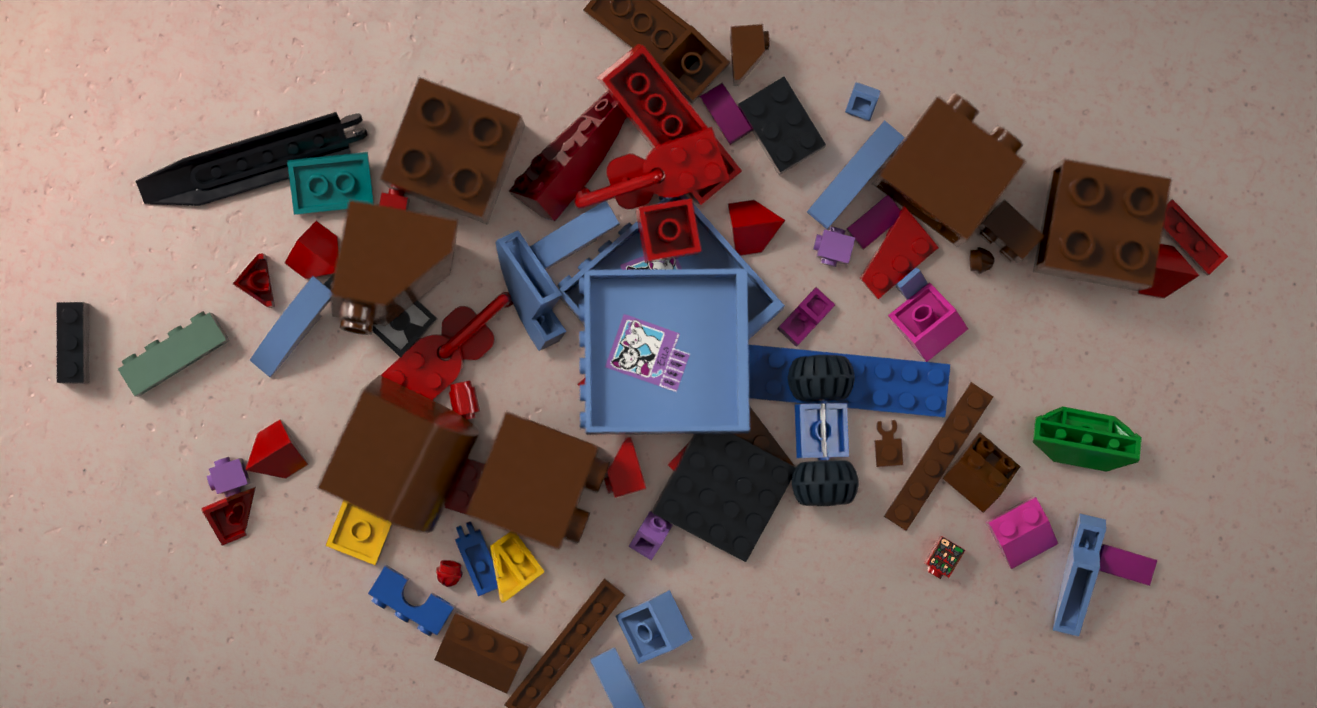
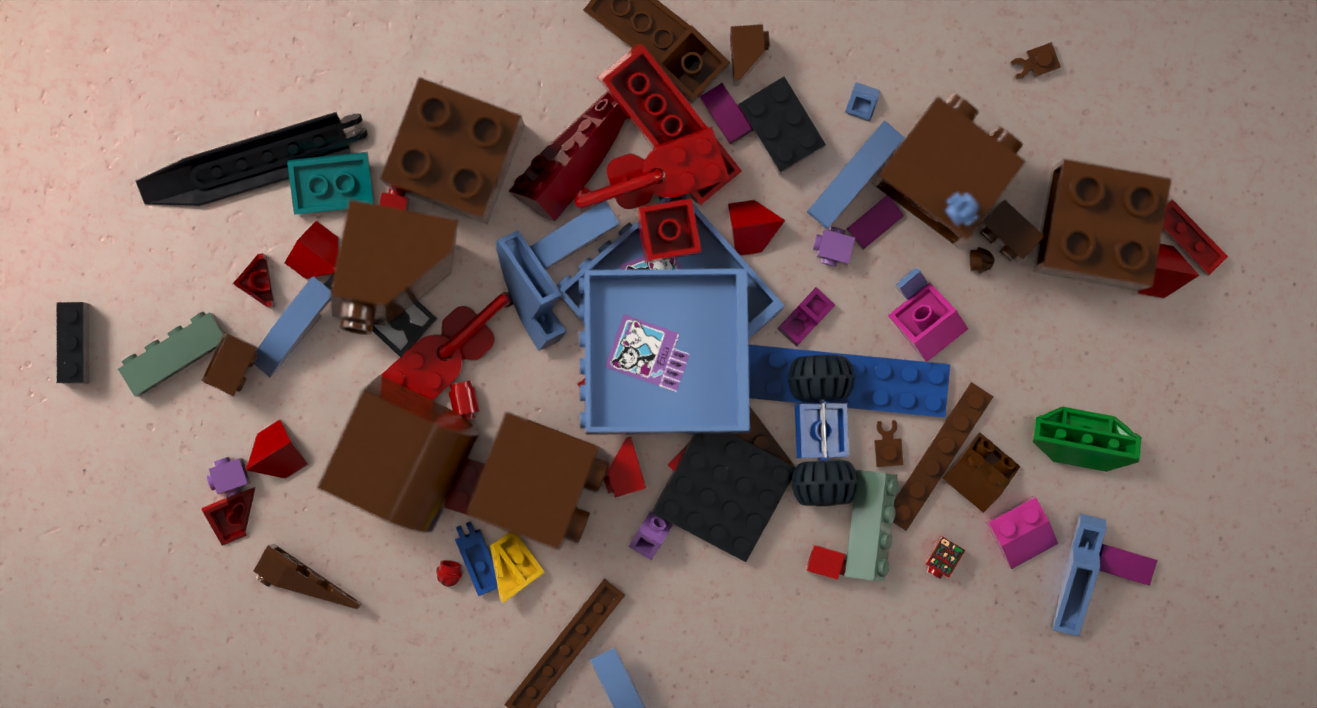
yellow plate [325,501,392,565] -> none
blue arch [368,565,455,636] -> none
reddish brown slope [434,611,530,694] -> none
medium blue slope [616,590,693,664] -> none
red wing [860,206,939,299] -> none
none -> reddish brown slope [202,332,258,396]
none -> reddish brown wedge [253,544,362,609]
none -> red brick [806,544,847,580]
none -> sand green brick [845,470,899,581]
none -> medium blue gear [945,192,980,226]
none -> reddish brown plate [1010,42,1061,79]

